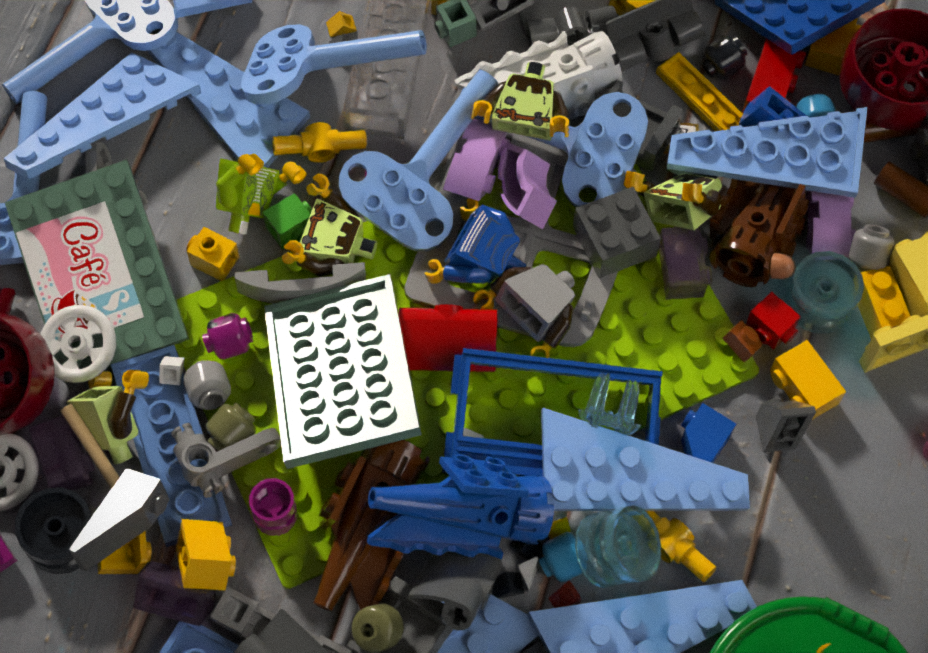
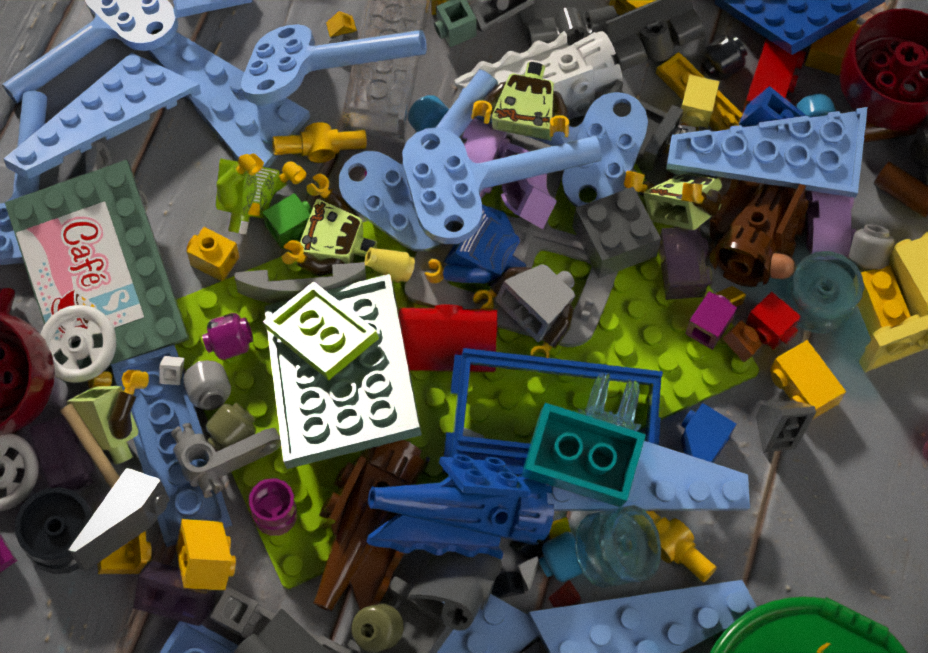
none -> plate [264,282,379,380]
none -> light yellow cone [364,247,415,283]
none -> light blue piece [402,128,602,244]
none -> dark azure head [408,95,449,132]
none -> teal brick [521,403,646,507]
none -> light yellow brick [681,75,719,128]
none -> magenta brick [685,291,737,350]
none -> yellow piece [715,286,746,307]

